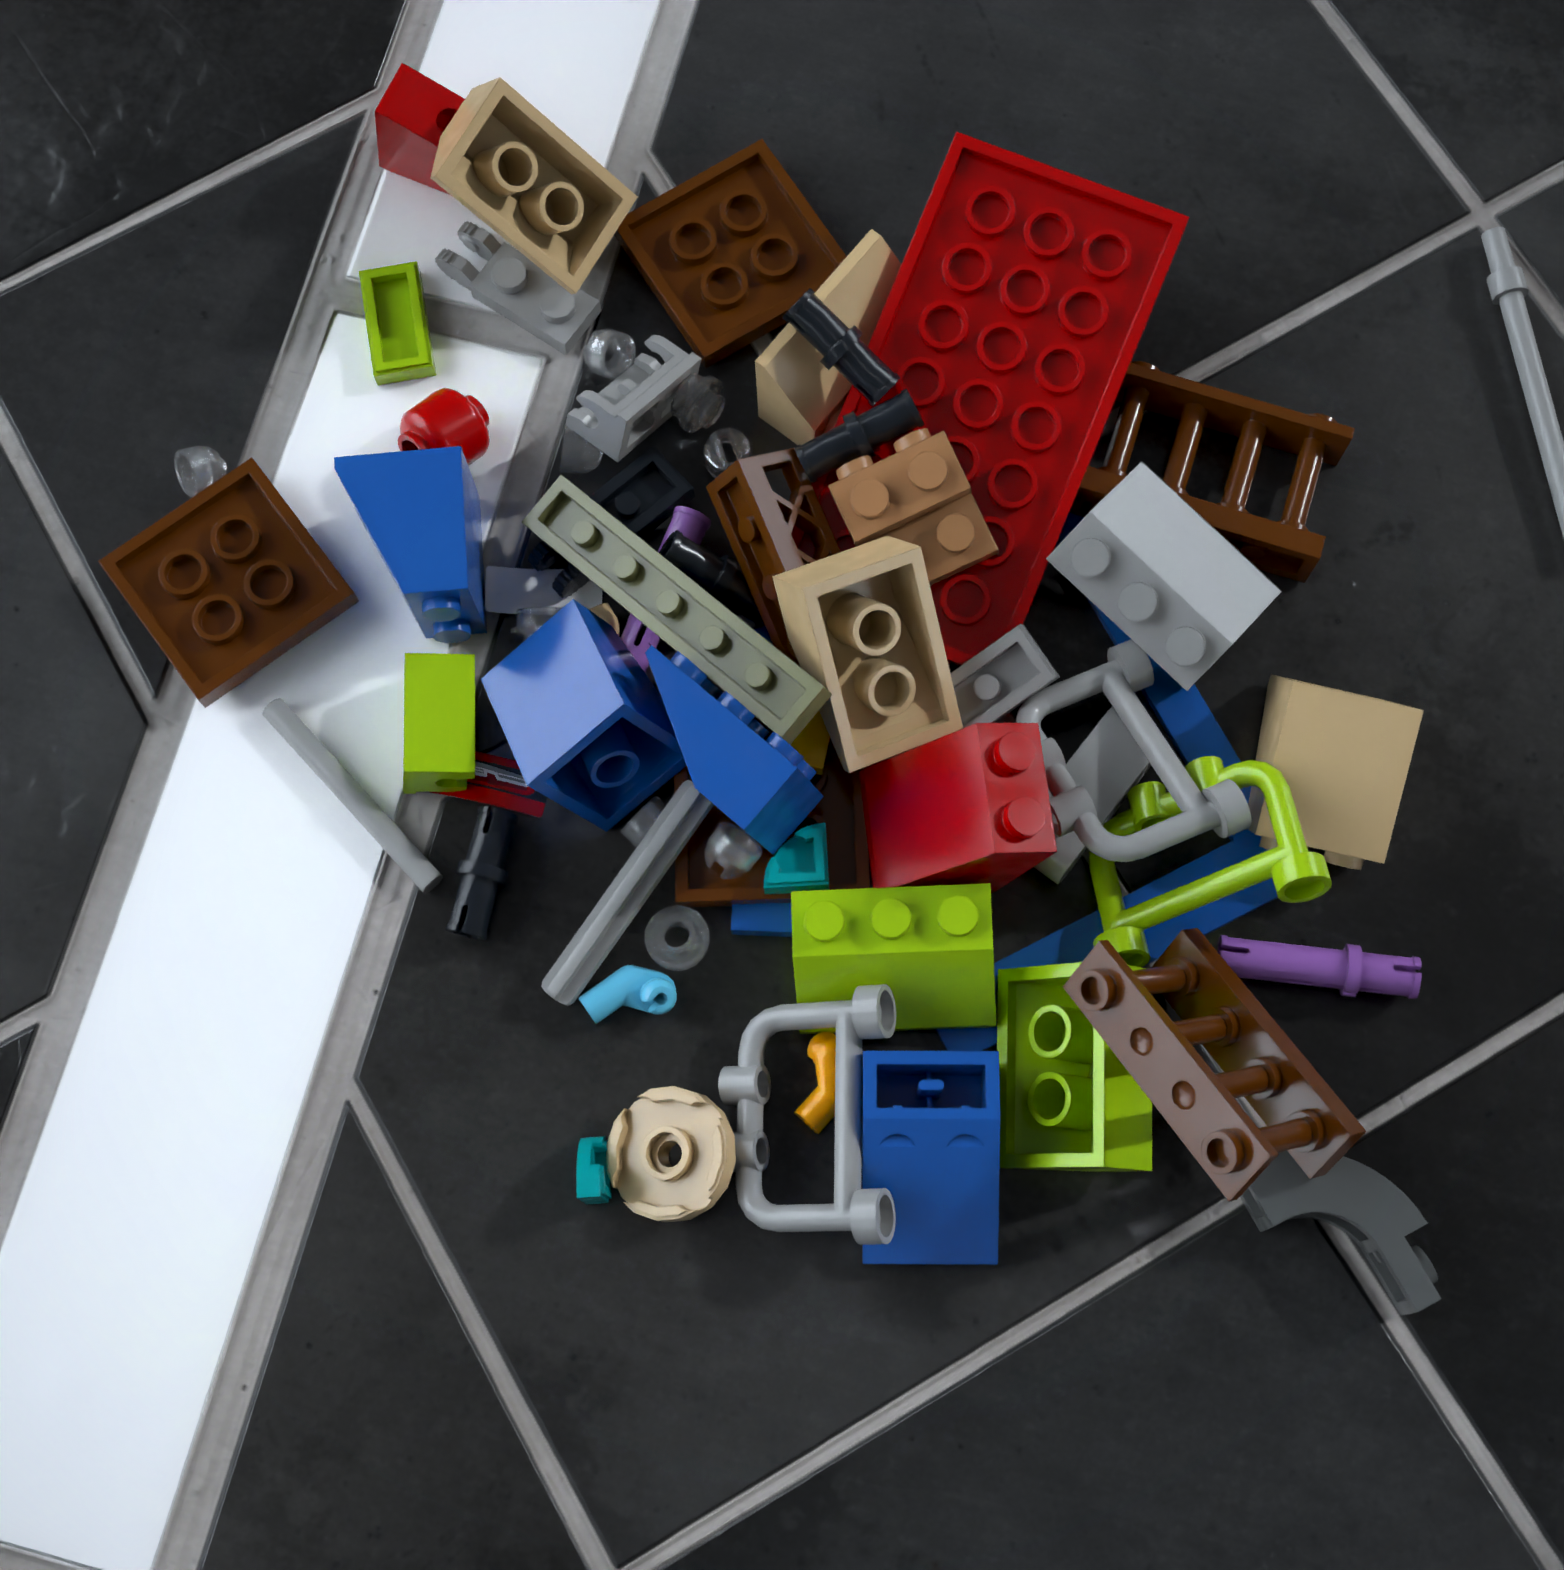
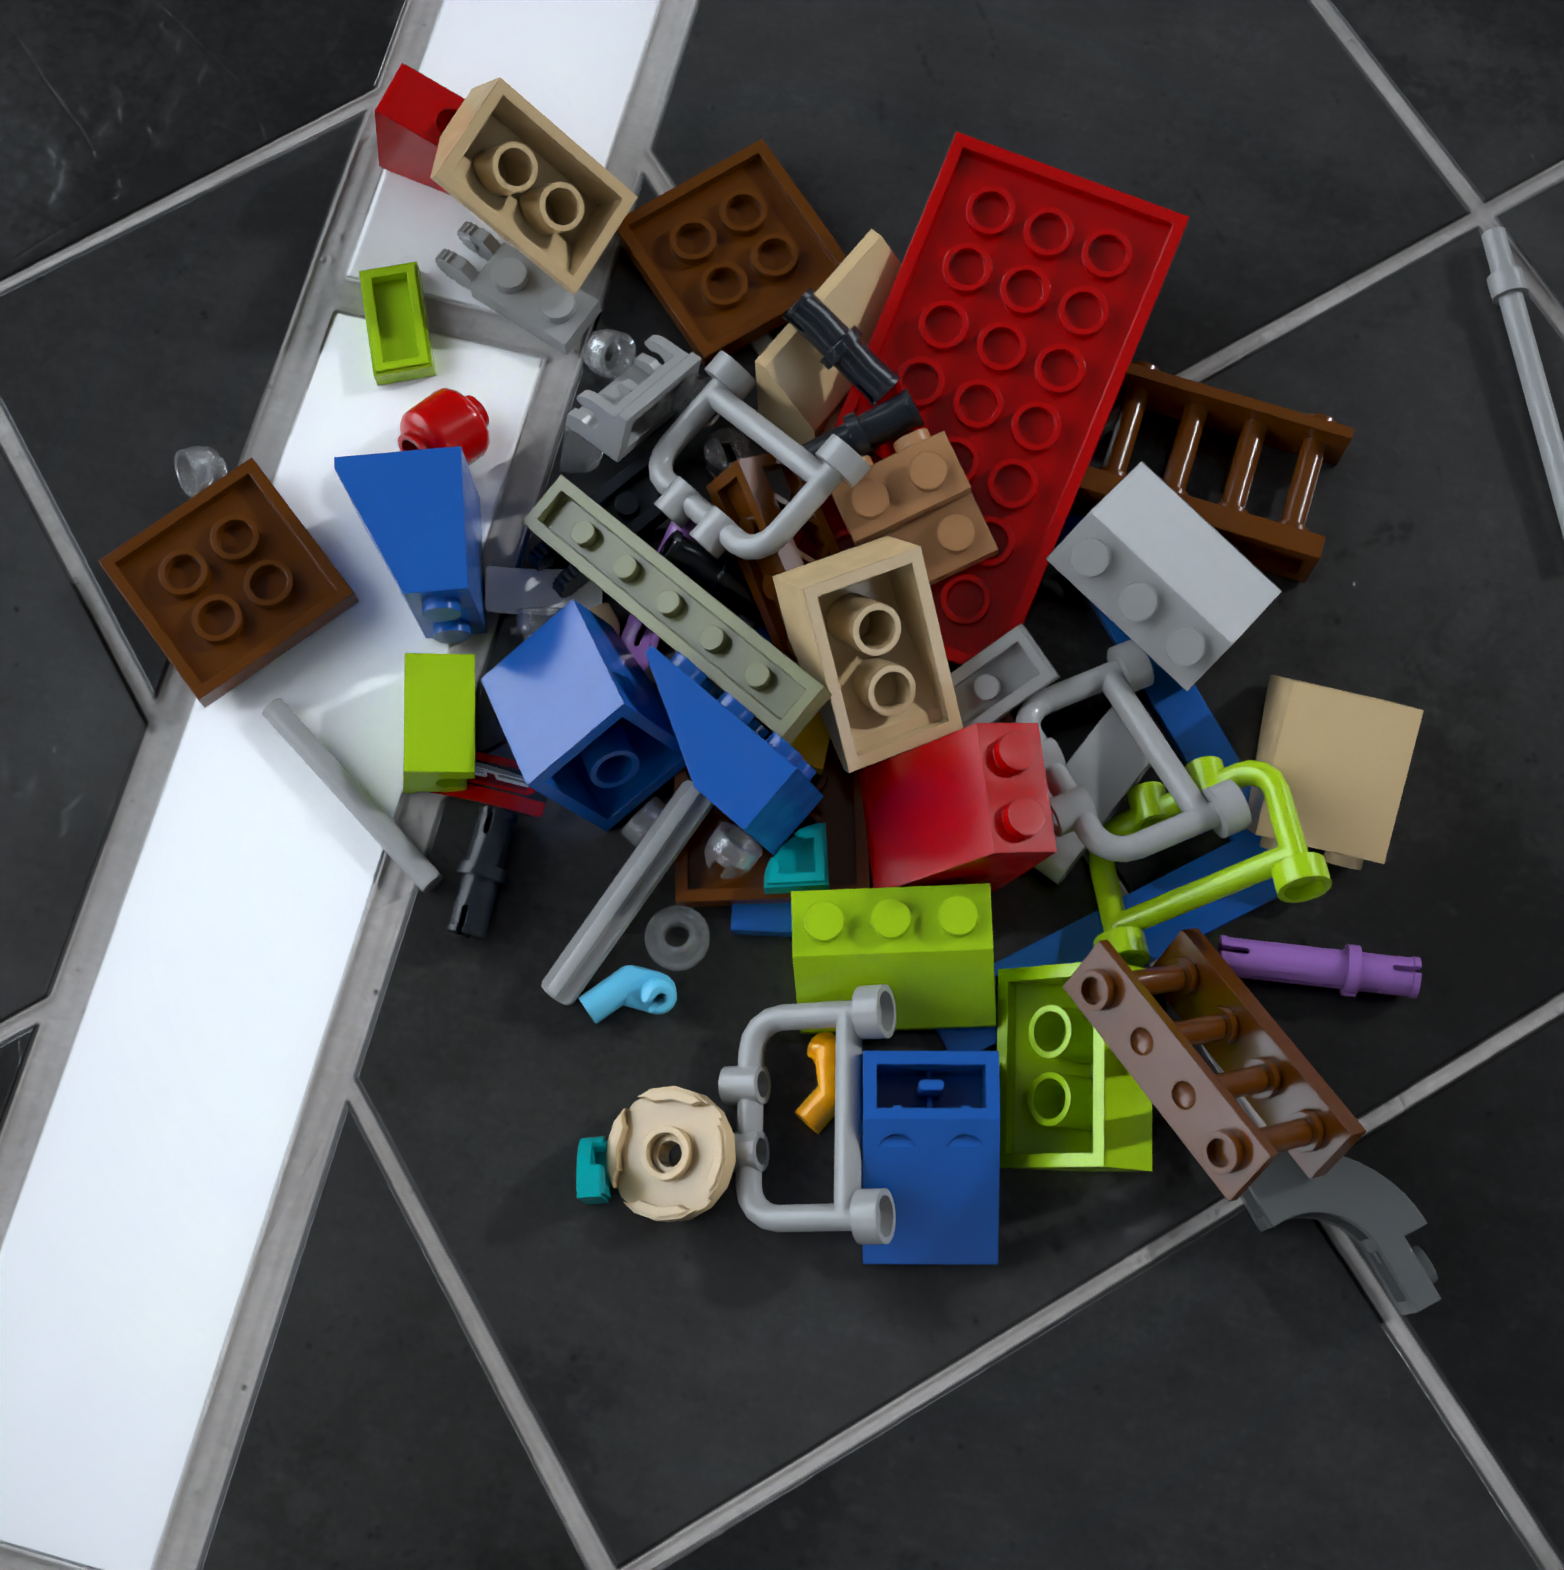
none -> light grey bar [648,350,871,560]

